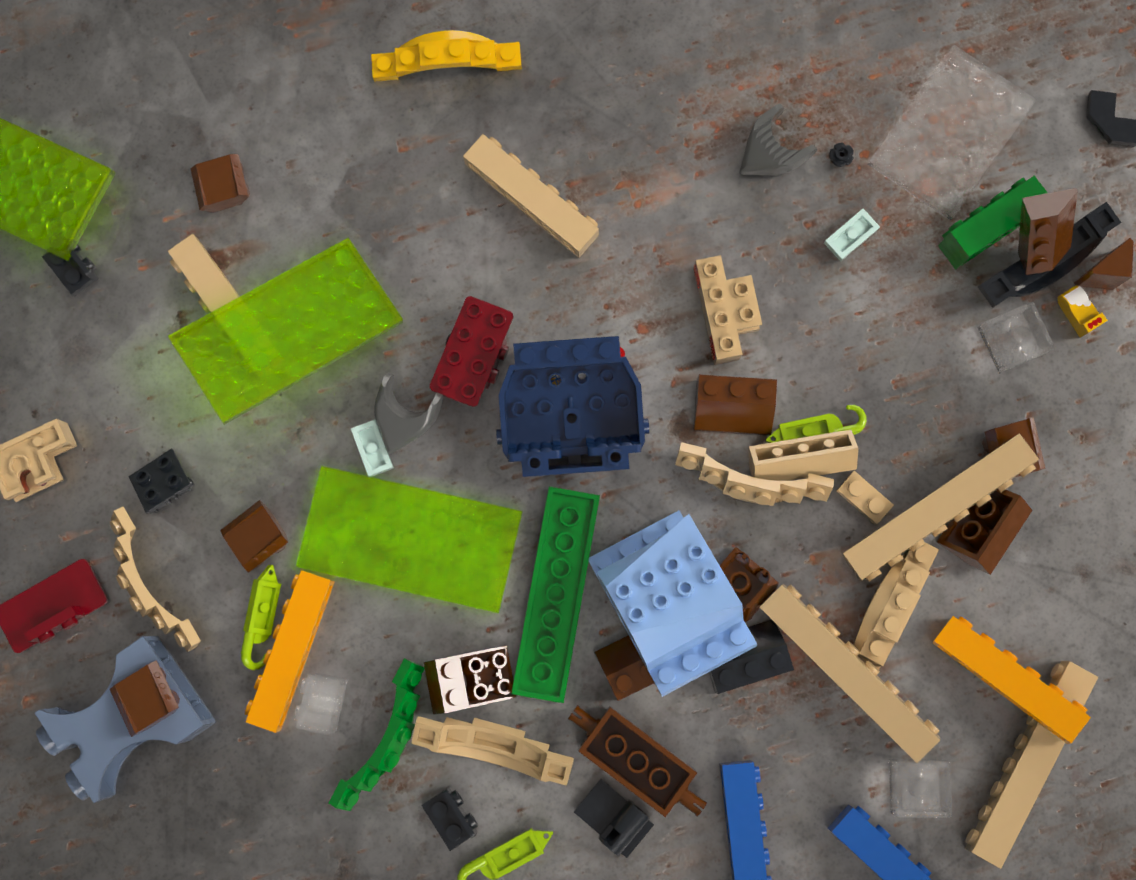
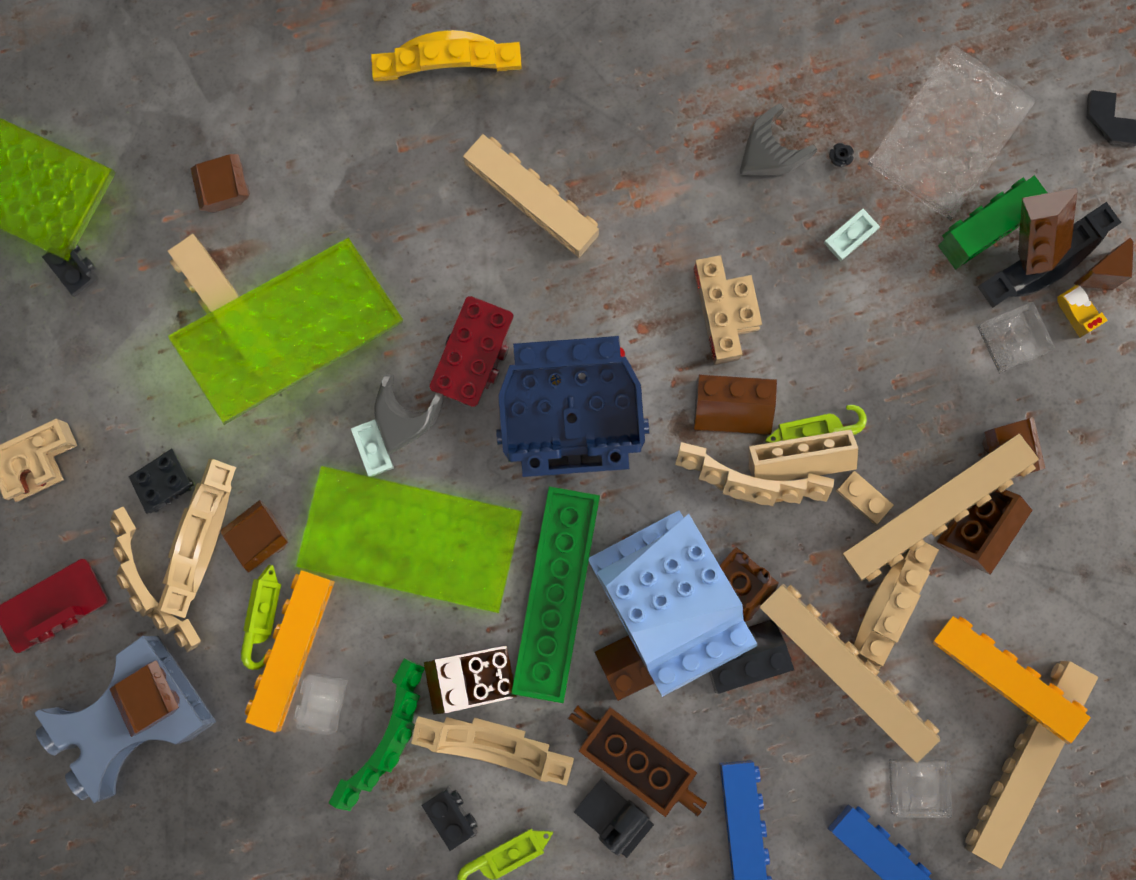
none -> tan piece [157,459,236,618]

